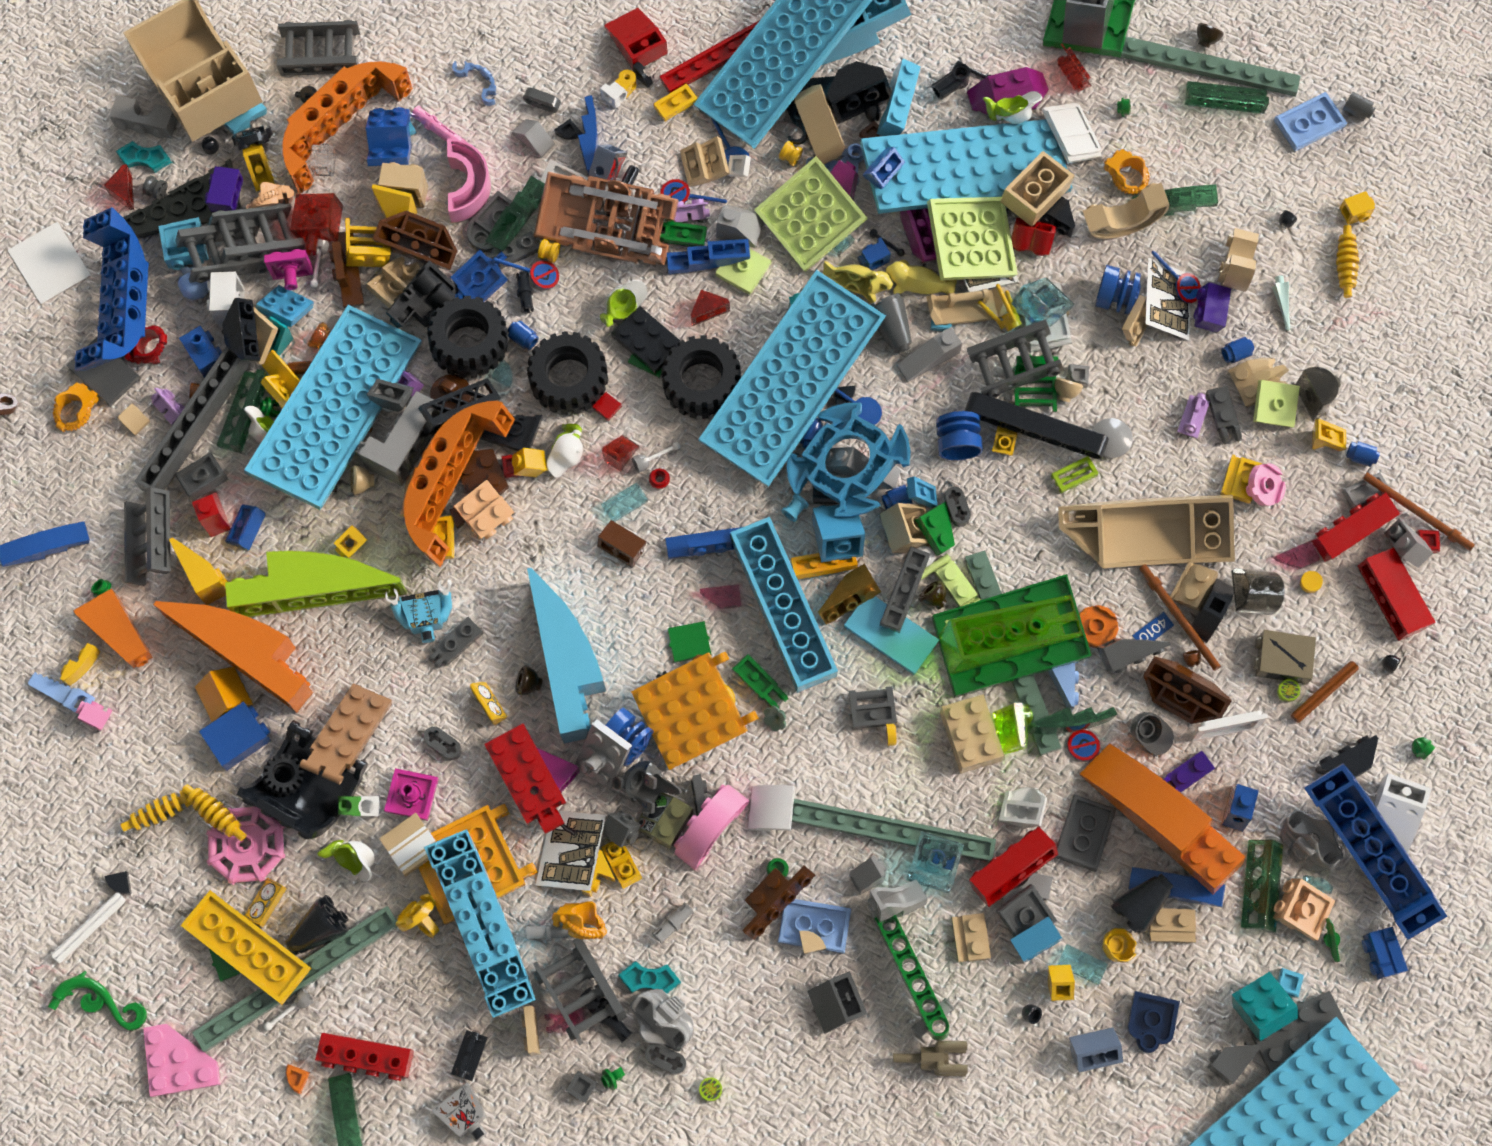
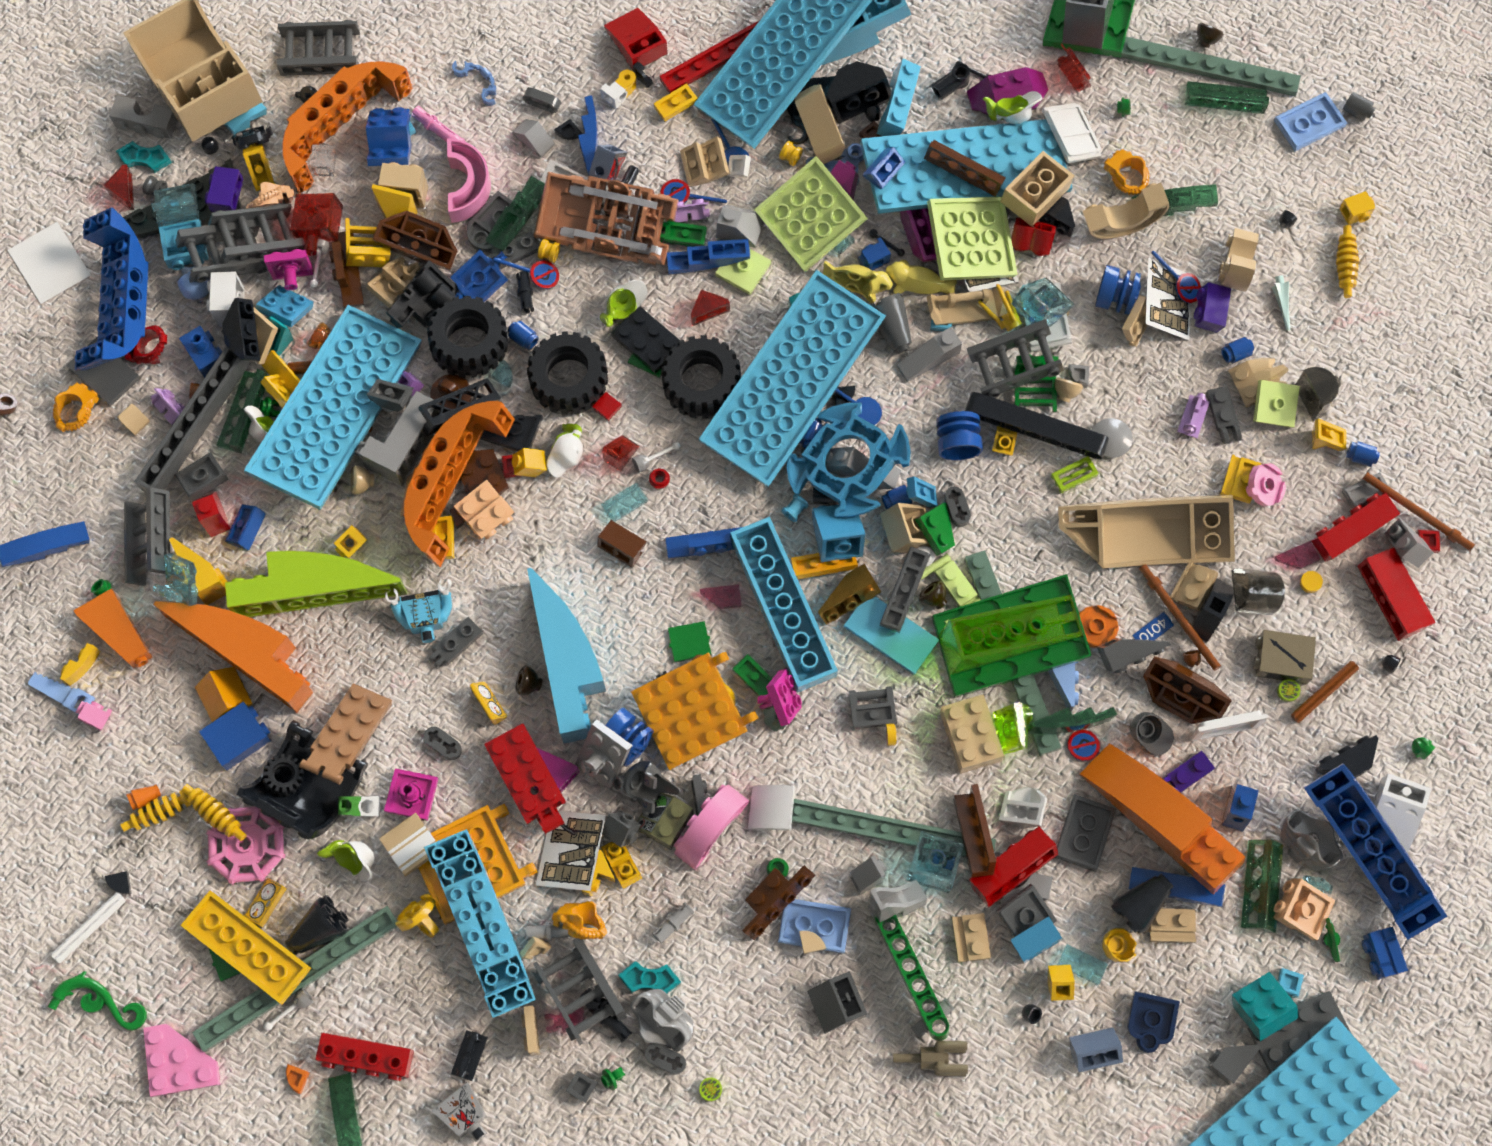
none -> orange cone [126,784,161,810]
none -> clear light blue plate [152,183,199,227]
none -> clear light blue plate [153,553,198,606]
none -> tan tile [519,936,551,959]
none -> dark pink plate [758,668,802,726]
none -> reddish brown fence [924,140,1006,197]
none -> reddish brown fence [953,784,996,877]

